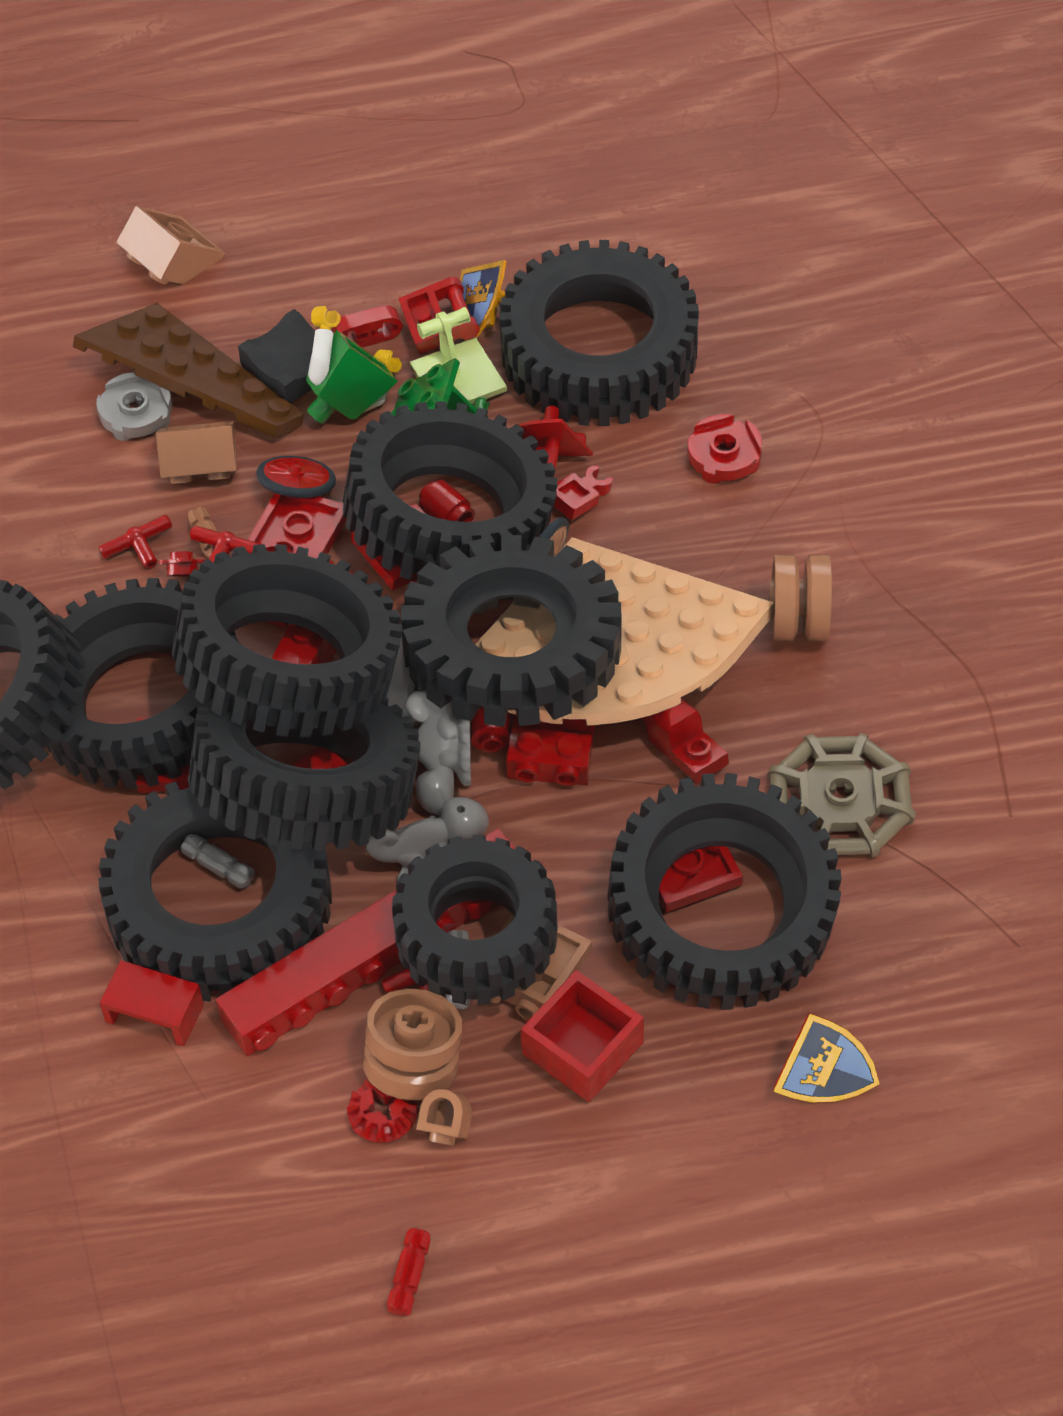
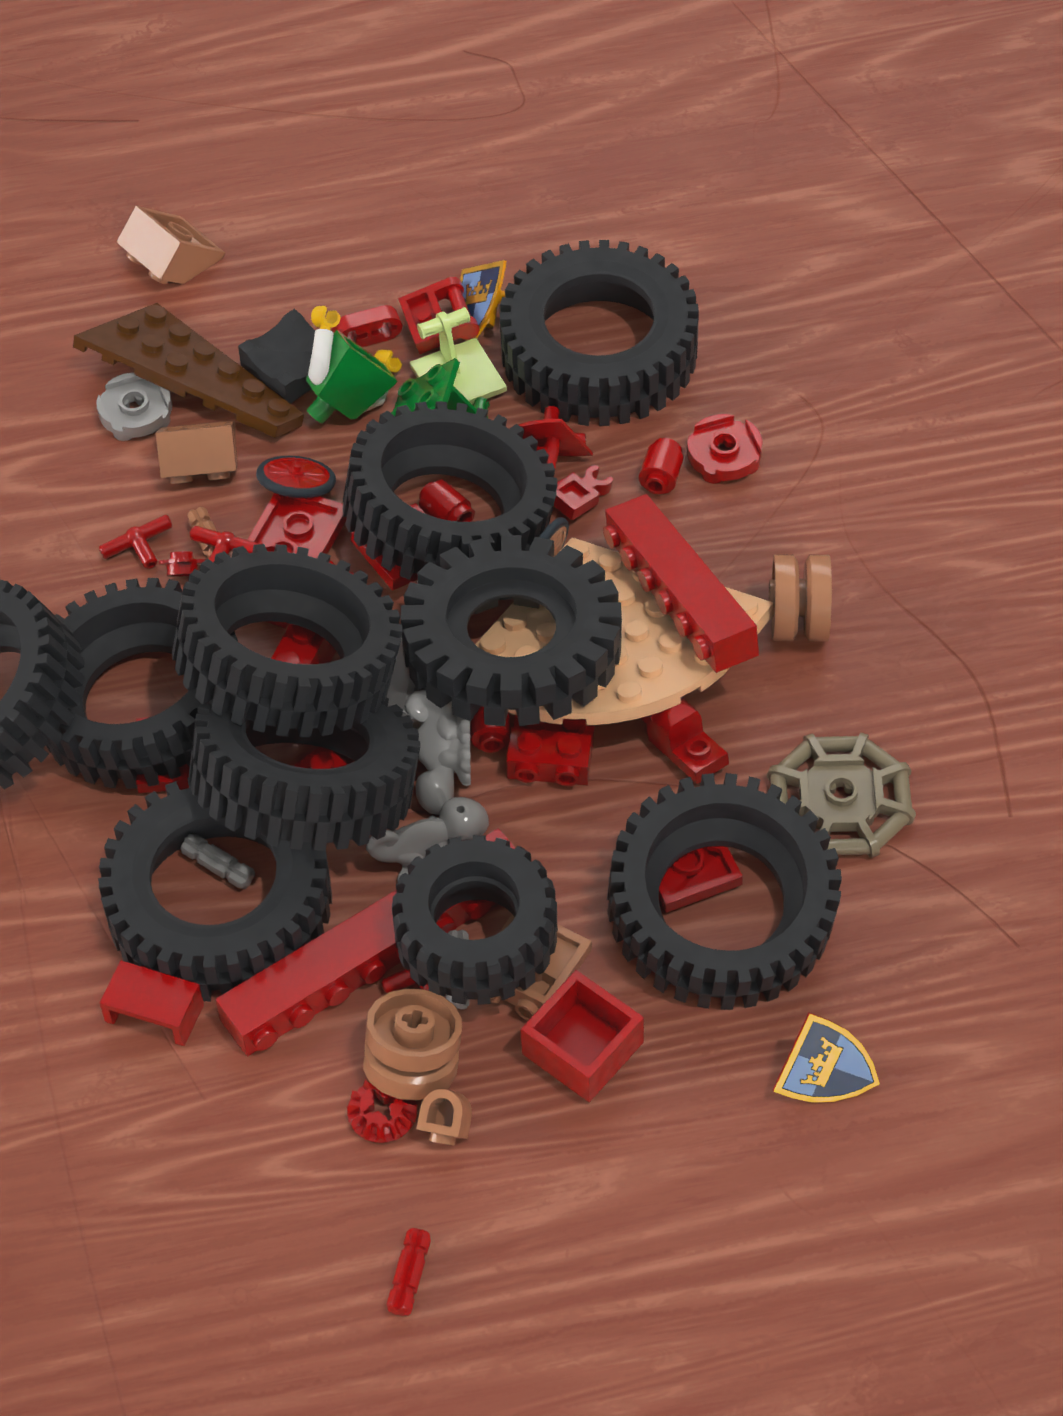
none -> red brick [603,494,759,673]
none -> red brick [639,438,684,494]

